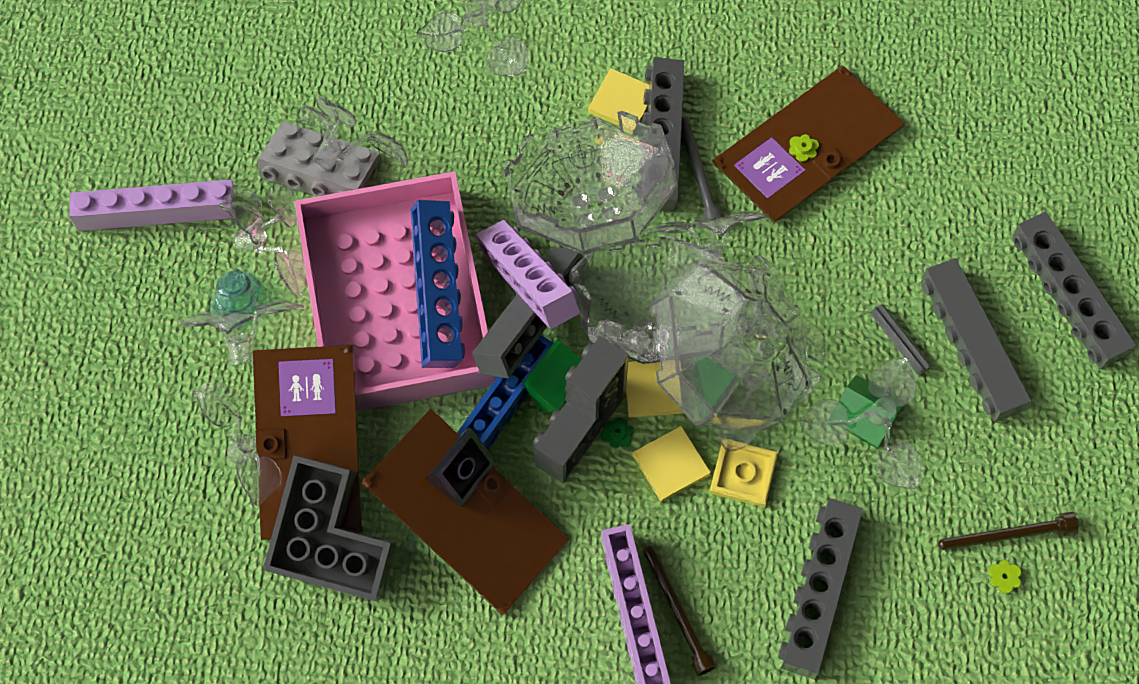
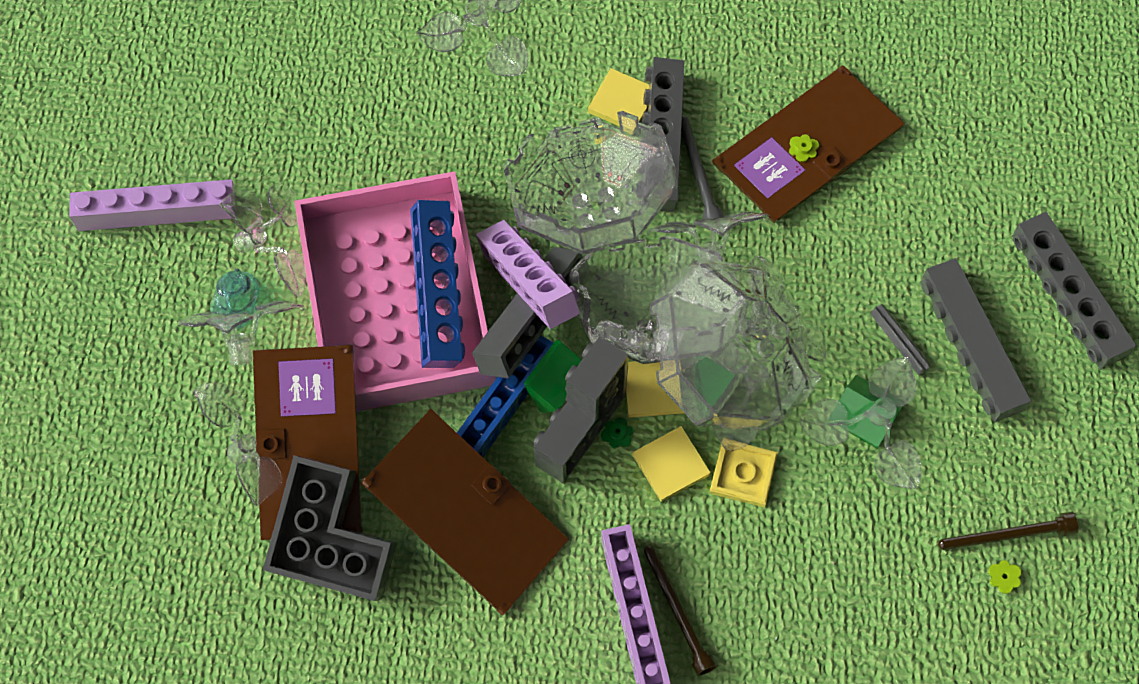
light grey bracket [258,121,380,197] -> none
clear plant [296,96,408,169] -> none
black slope [425,427,496,507] -> none
dark grey brick [778,498,863,680] -> none

